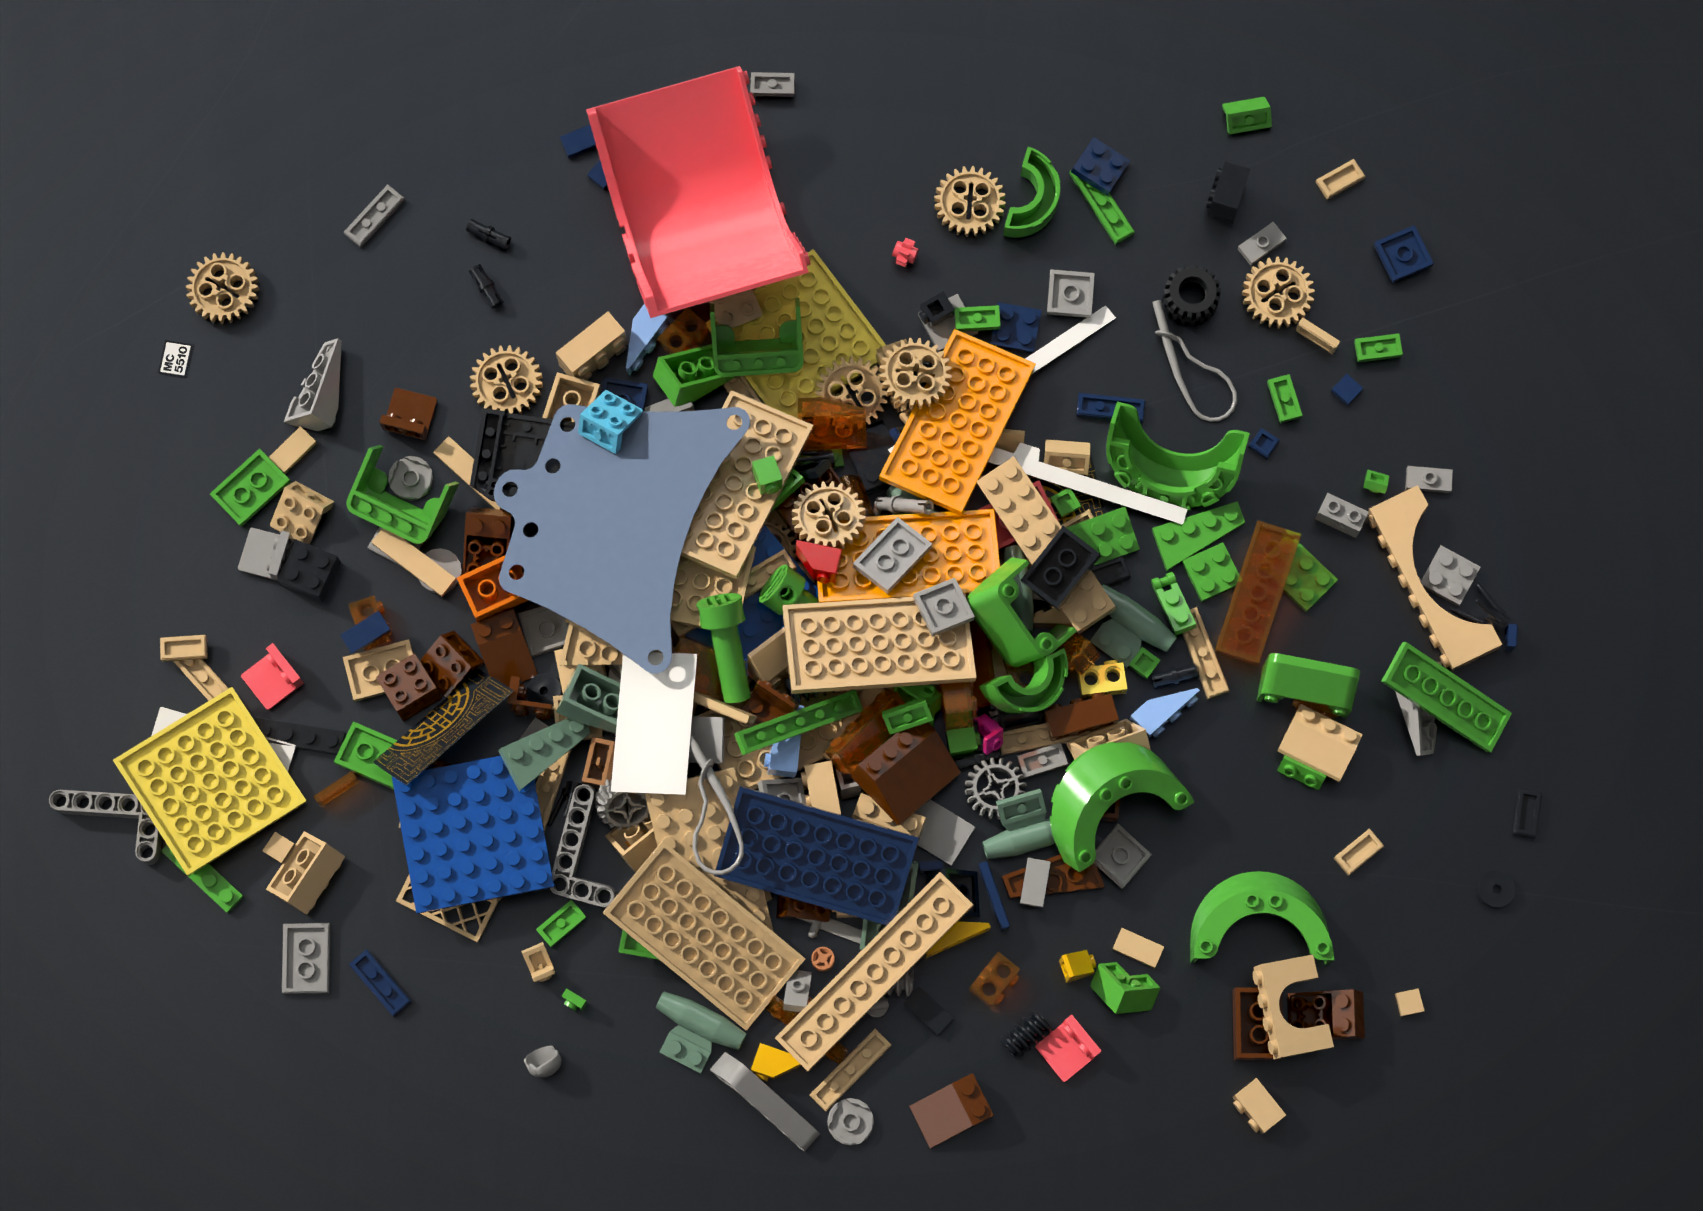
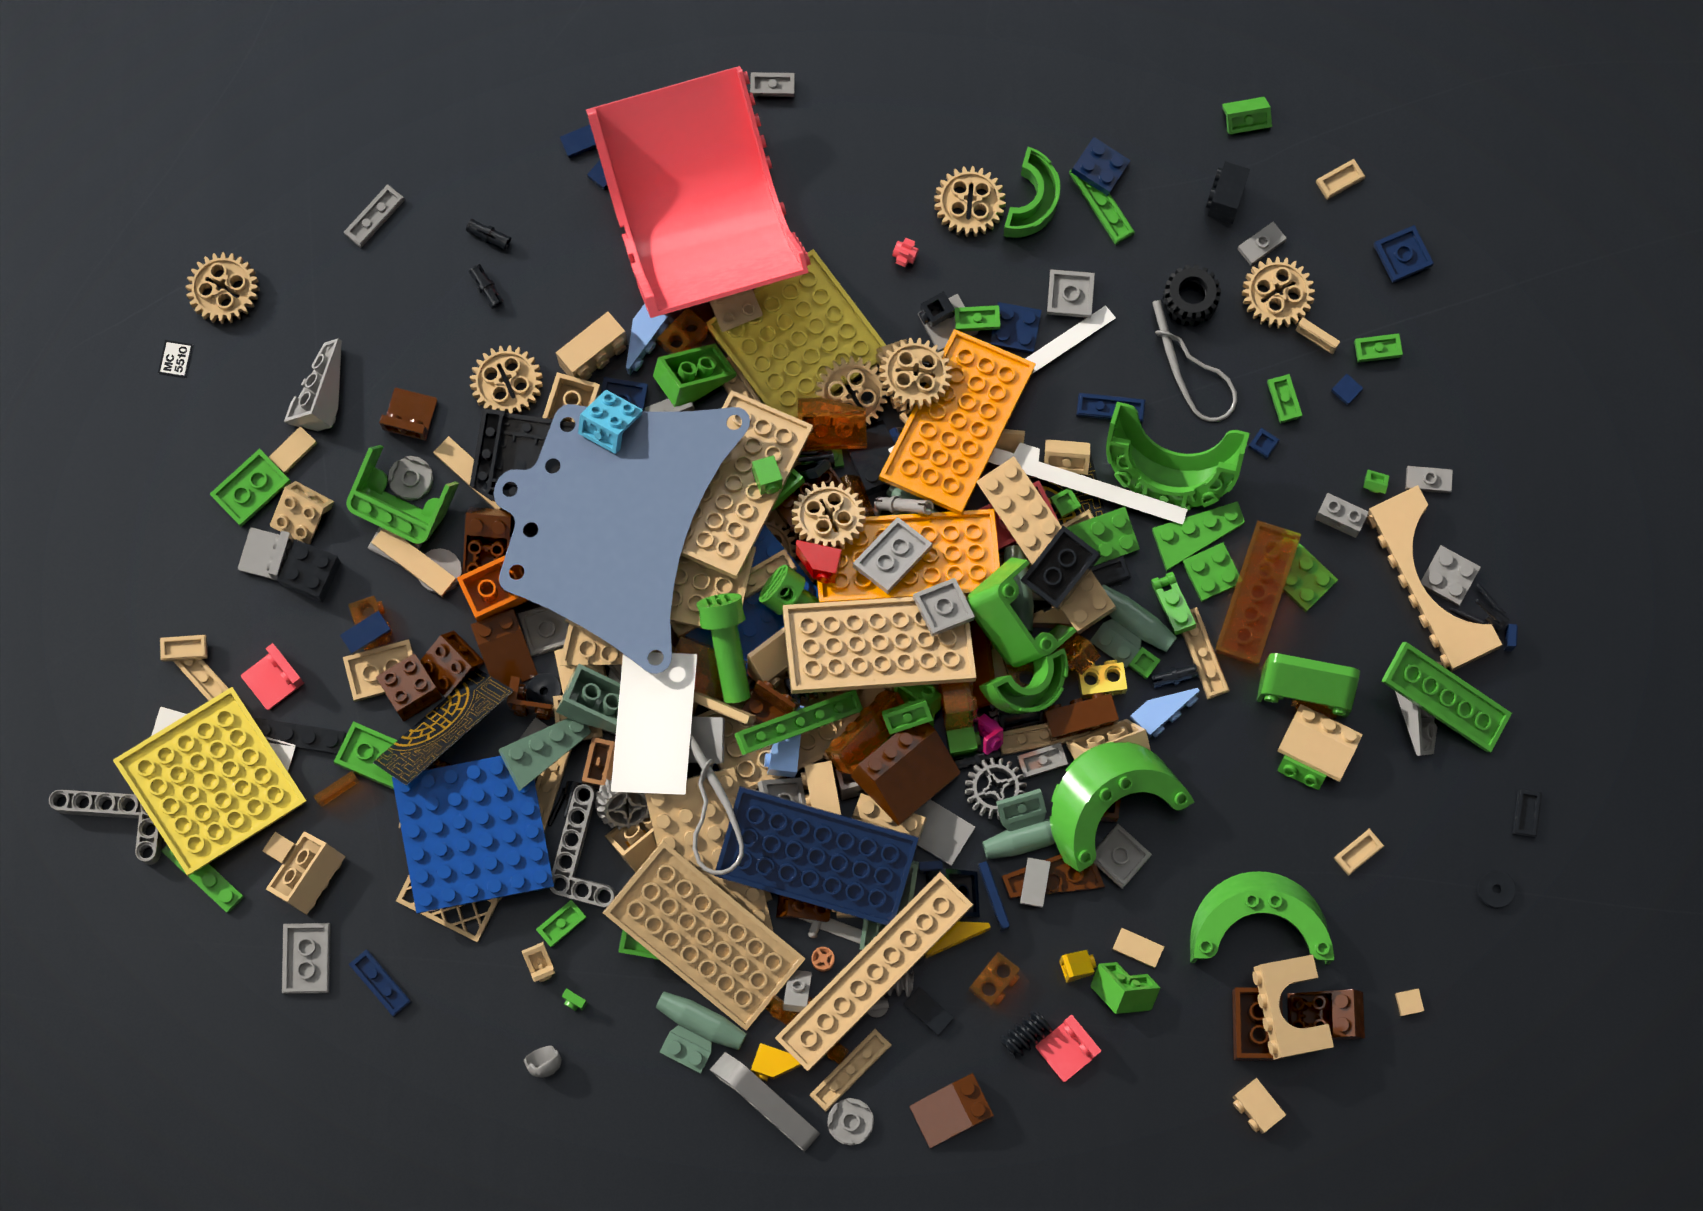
bright green windscreen [710,298,804,377] -> none

